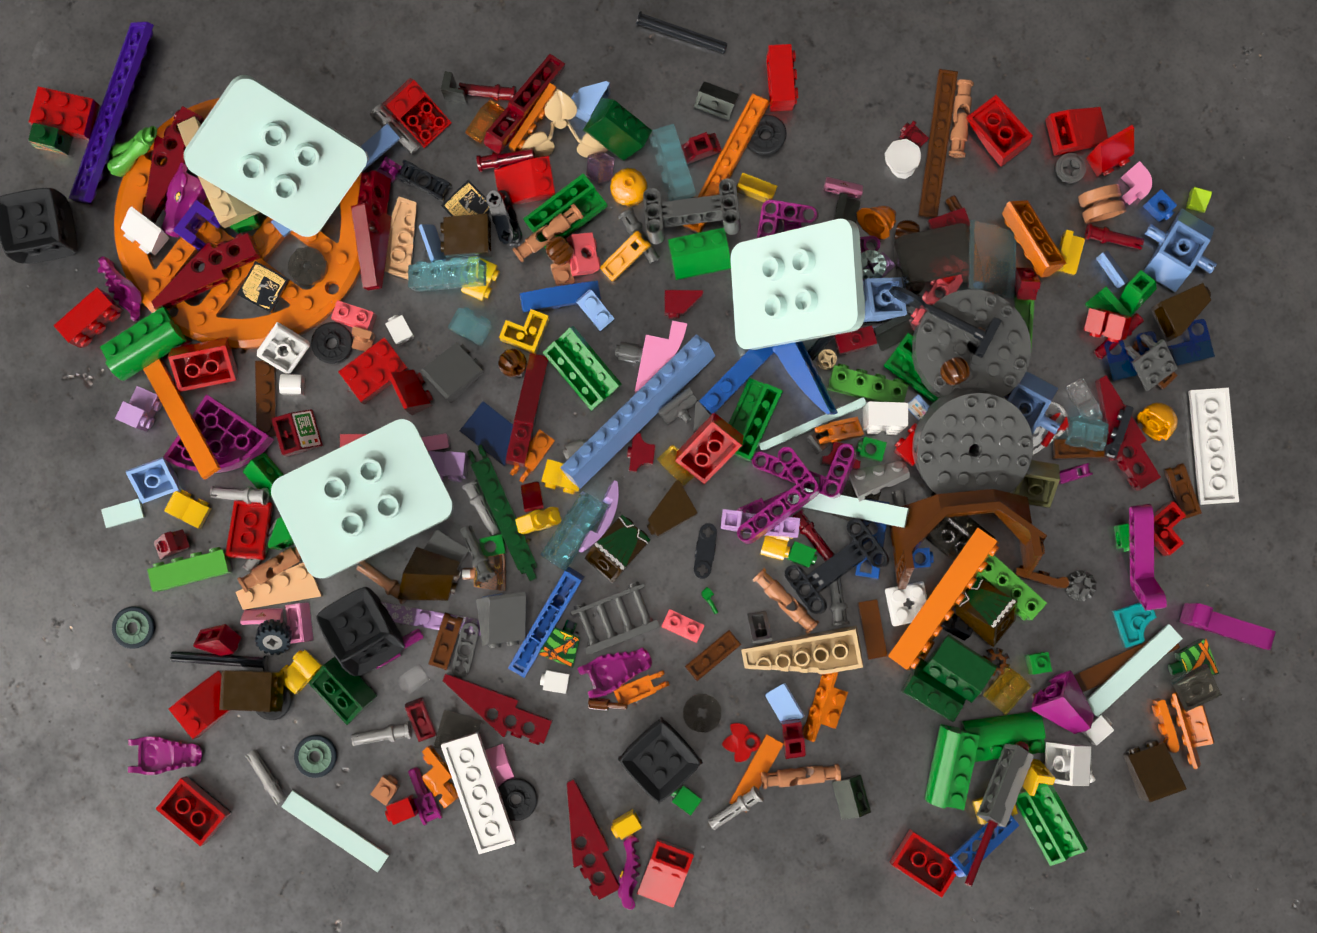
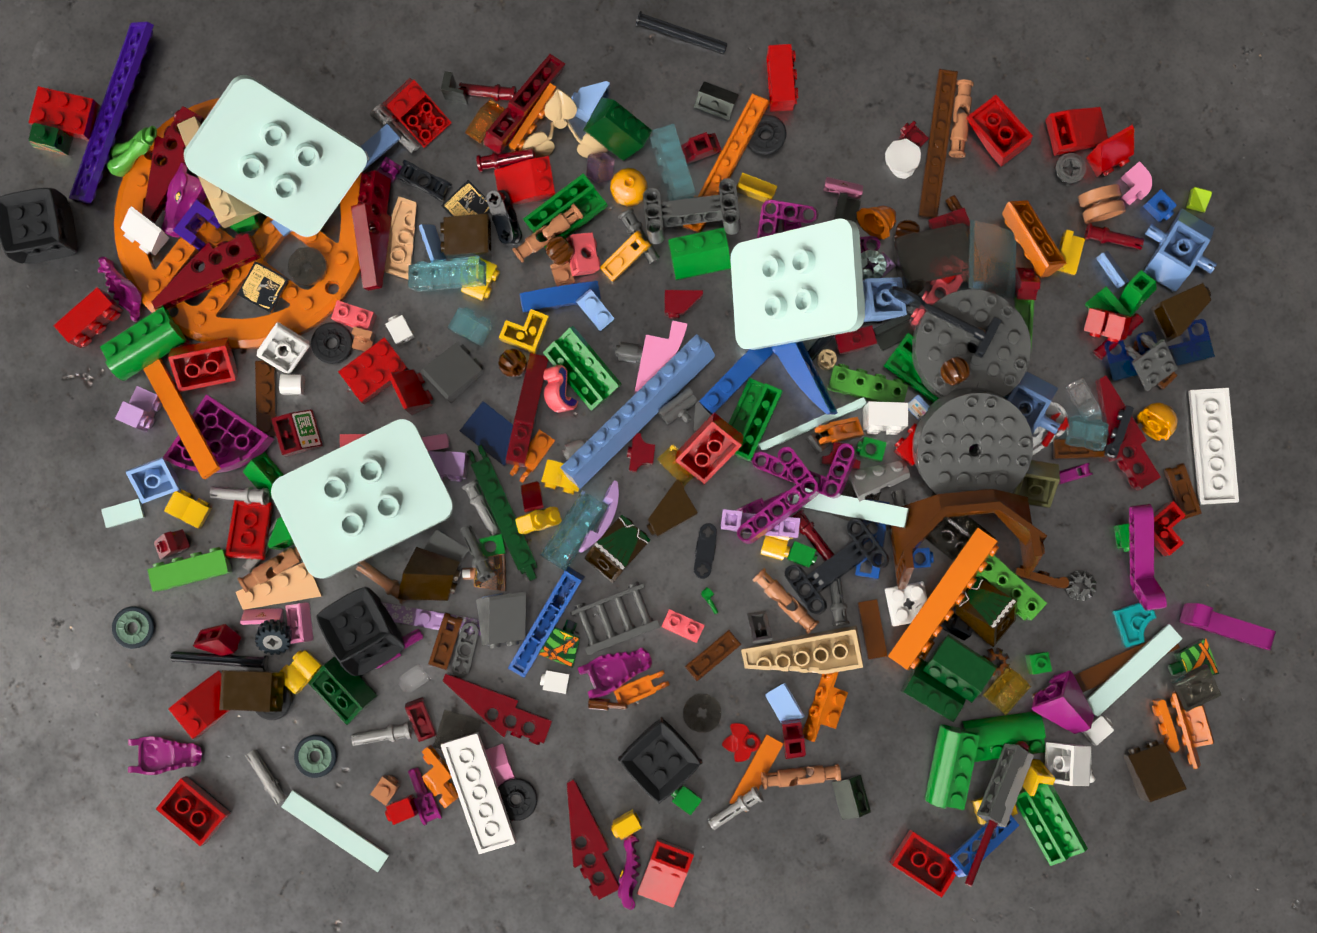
none -> coral animal [543,364,578,413]

